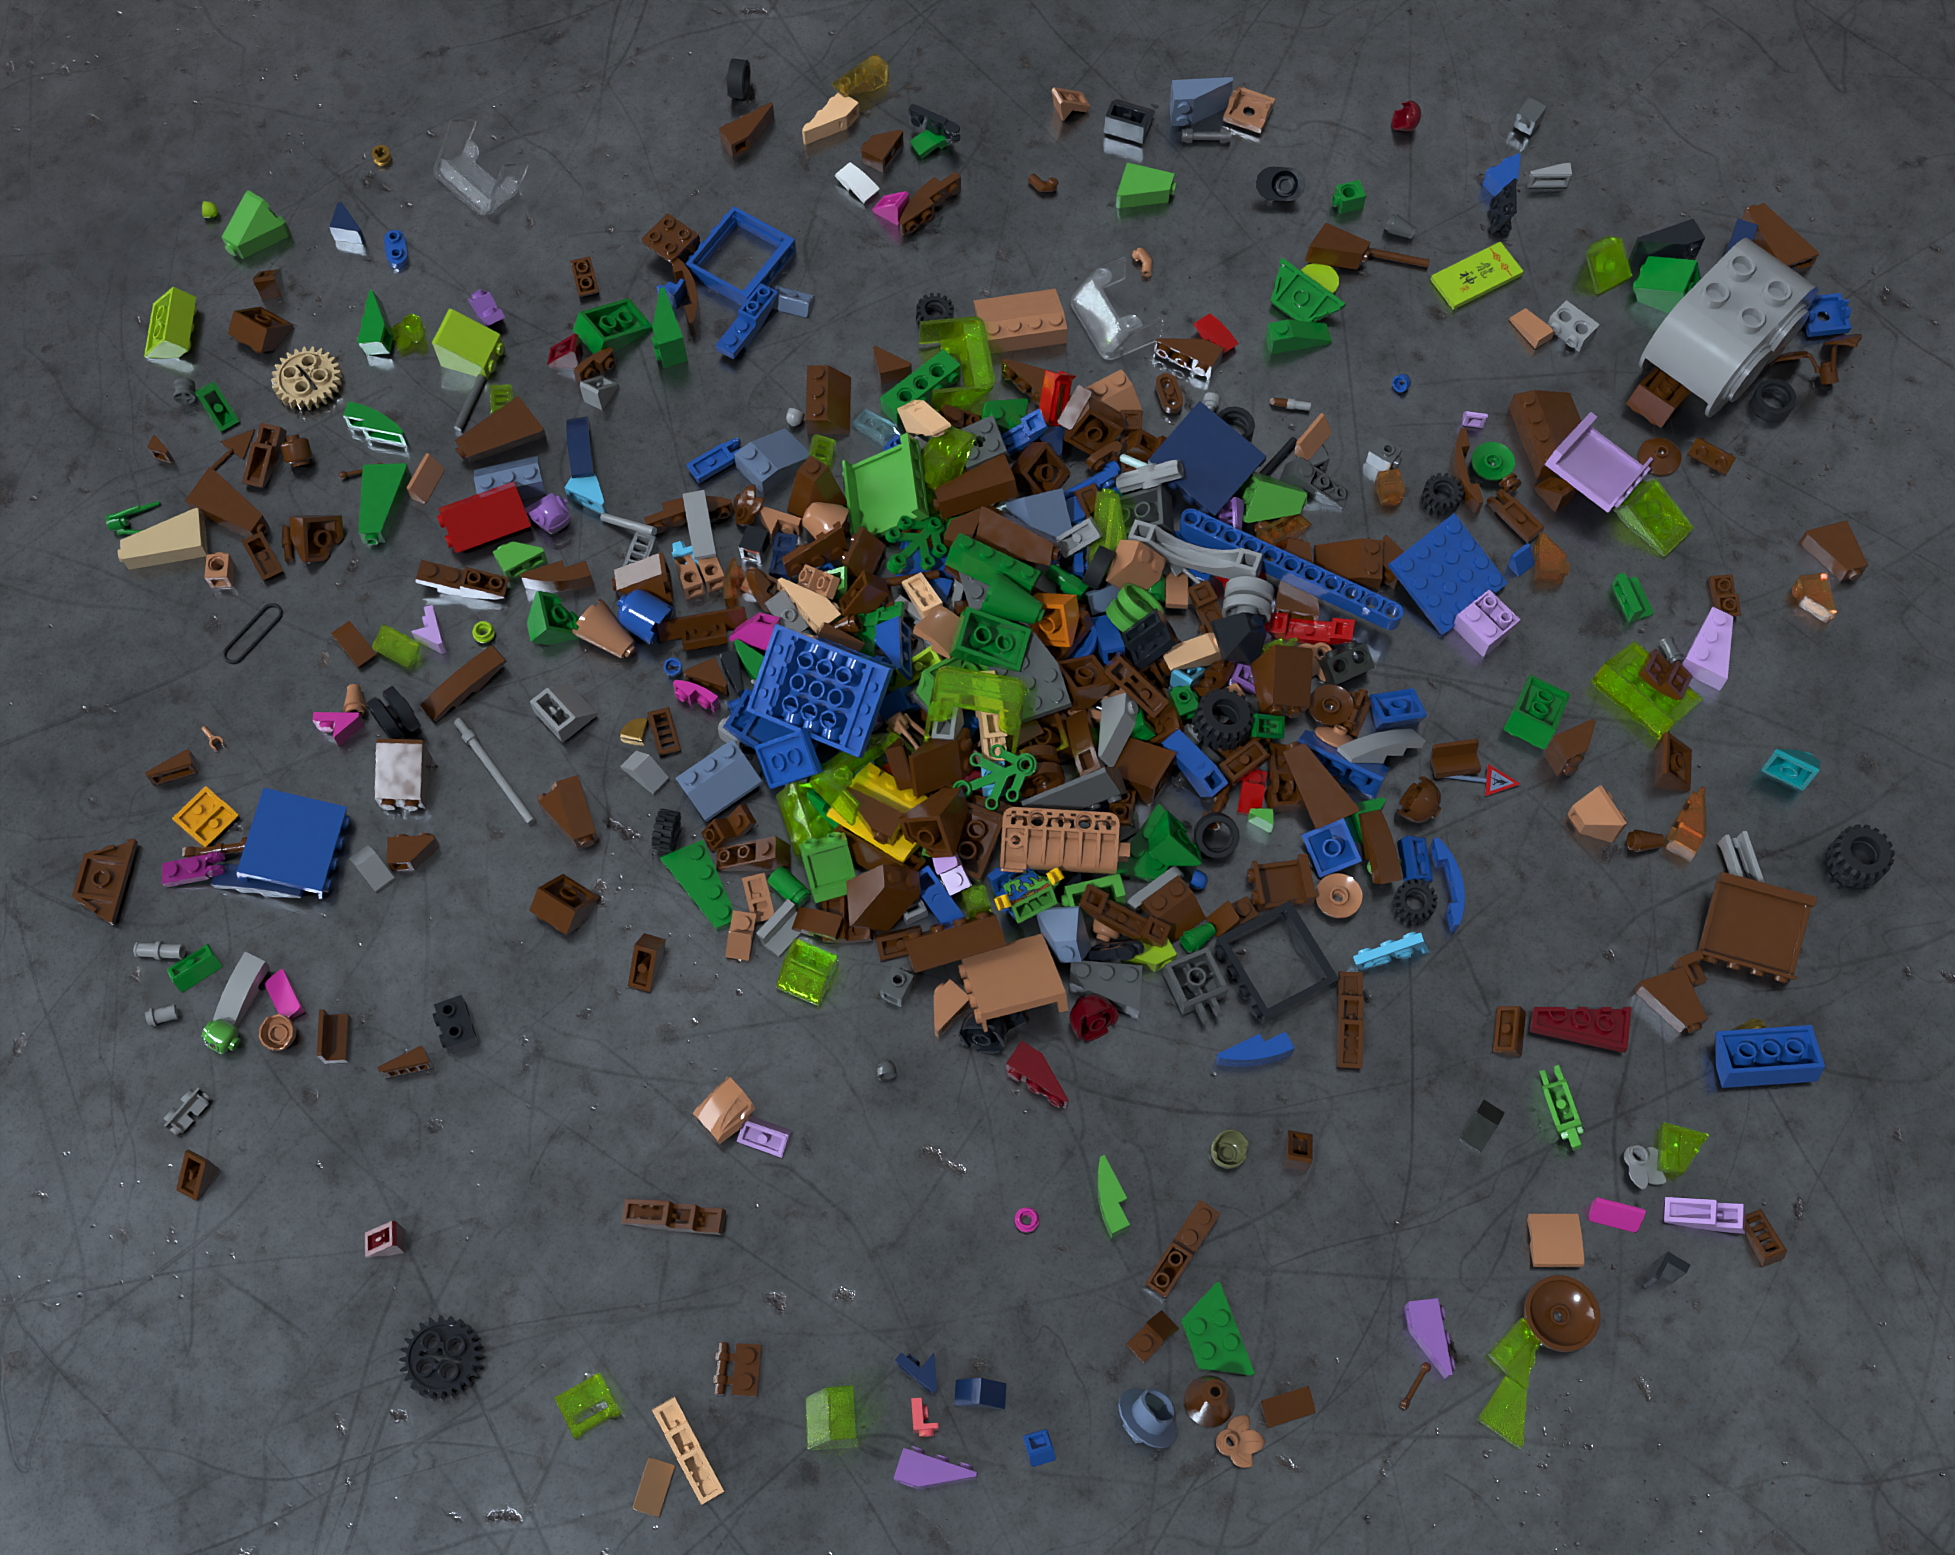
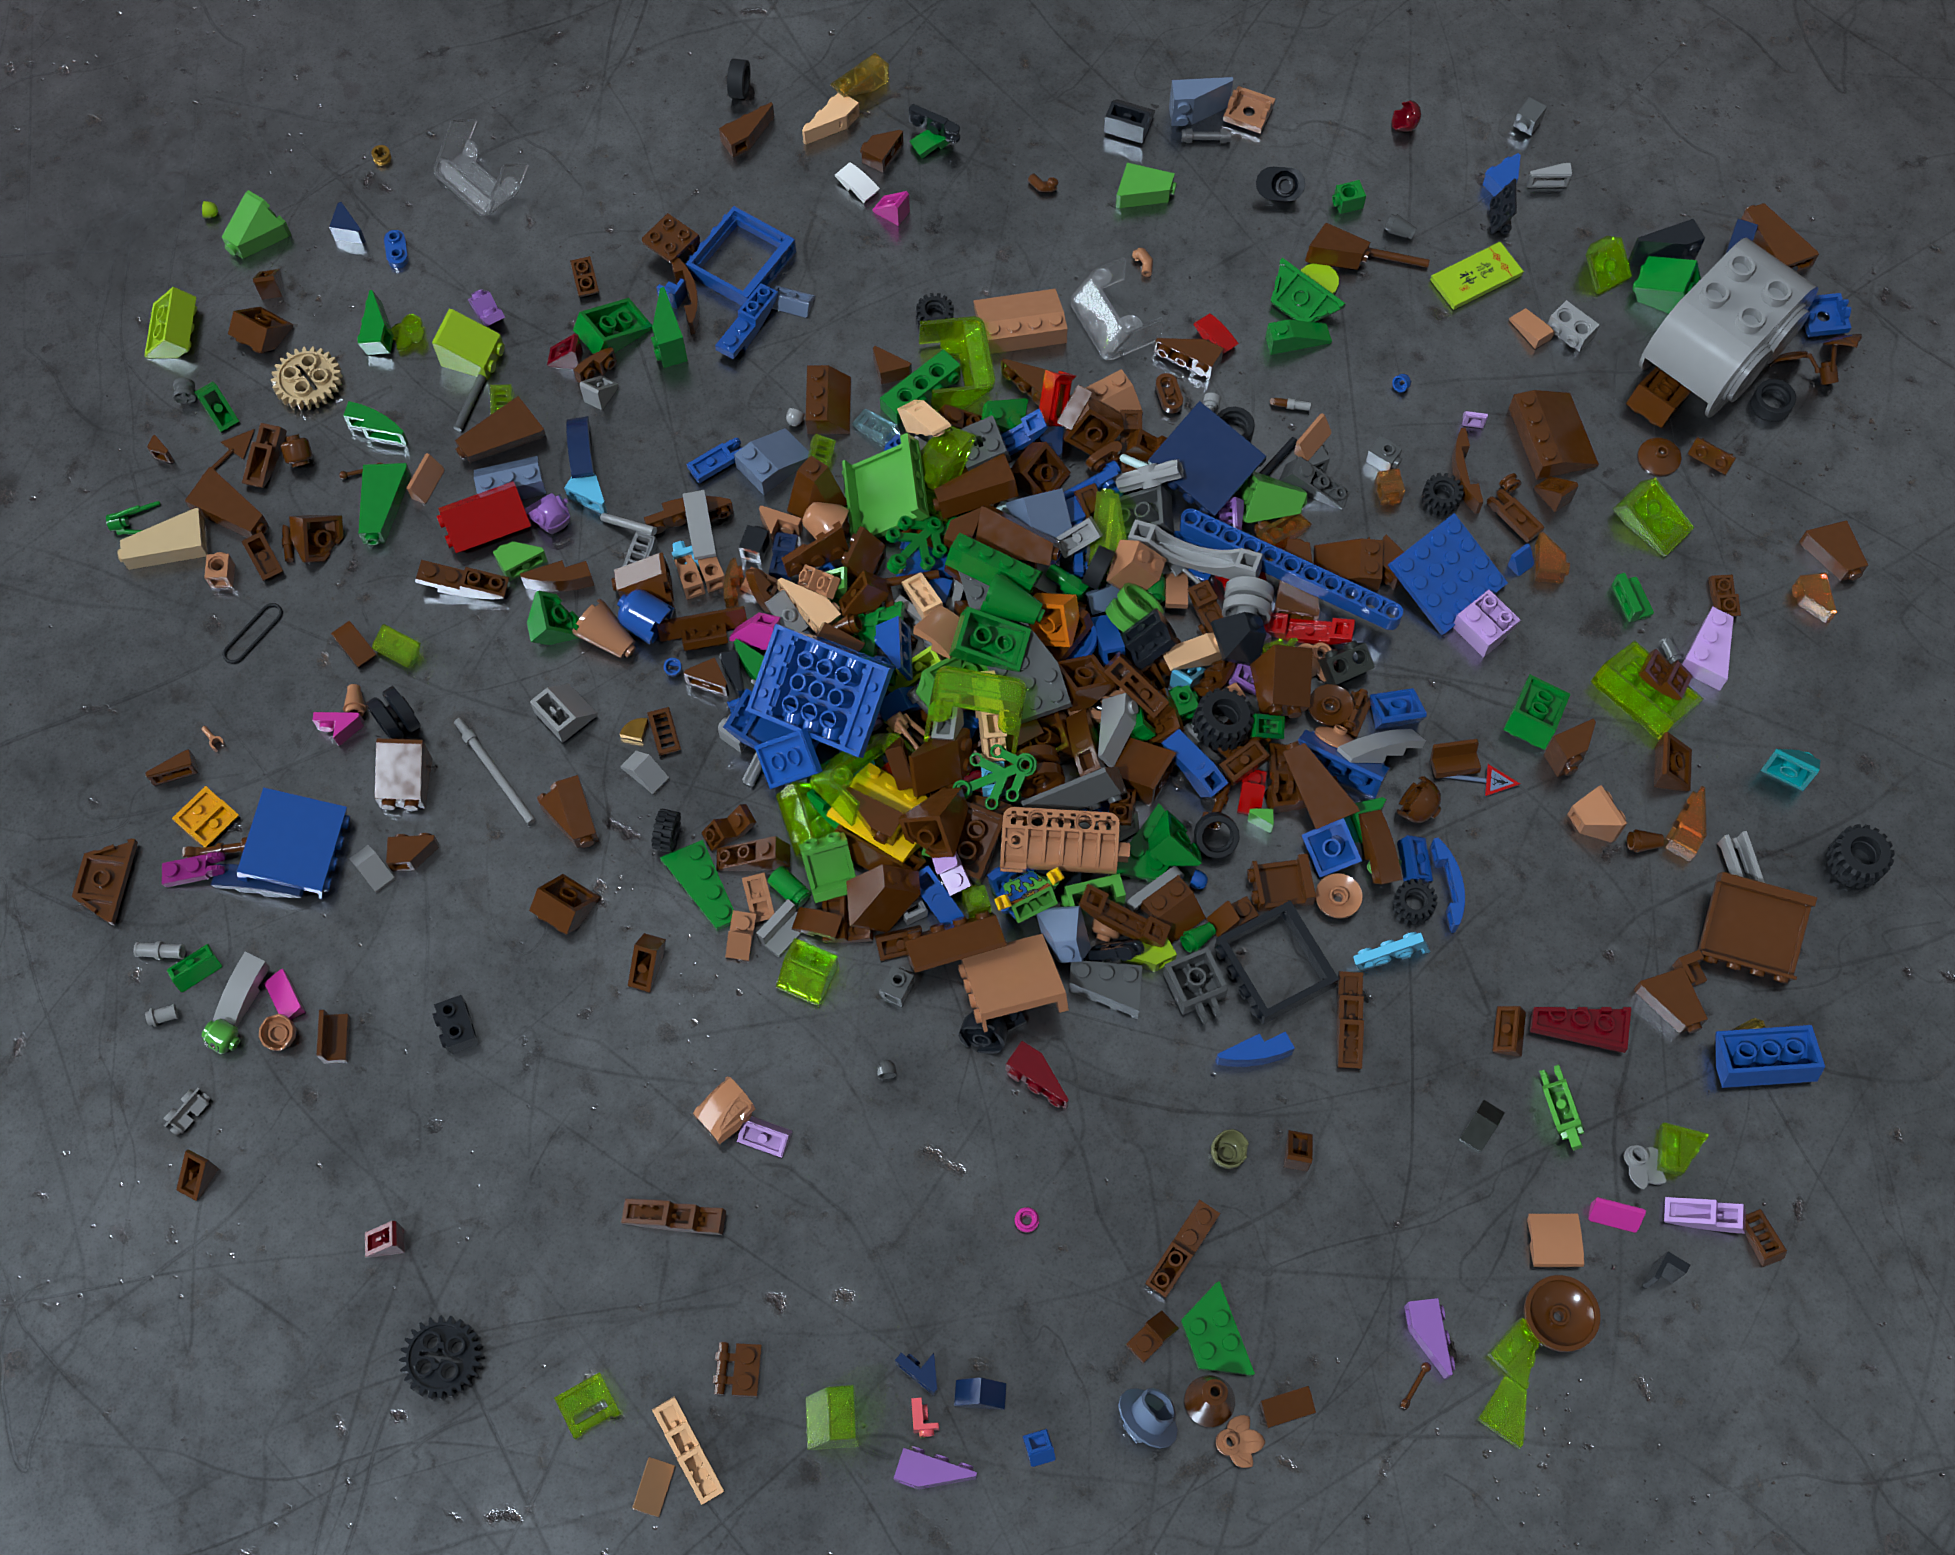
reddish brown slope [378,1046,434,1078] -> none
lavender slope [411,605,447,654] -> none
reddish brown slope [420,645,507,722] -> none
lime plate [472,621,495,643] -> none
dark pink slope [673,680,720,712] -> none
sand blue slope [676,739,763,822] -> none
reddish brown plate [733,484,765,526] -> none
reddish brown slope [899,171,961,237] -> none
nougat slope [934,979,970,1038] -> none
nougat slope [1052,87,1091,121] -> none
dark red cylinder [1069,994,1119,1041] -> none
bright green slope [1097,1155,1130,1239] -> none
green dish [1471,442,1515,481] -> none
lavender panel [1545,412,1653,512] -> none

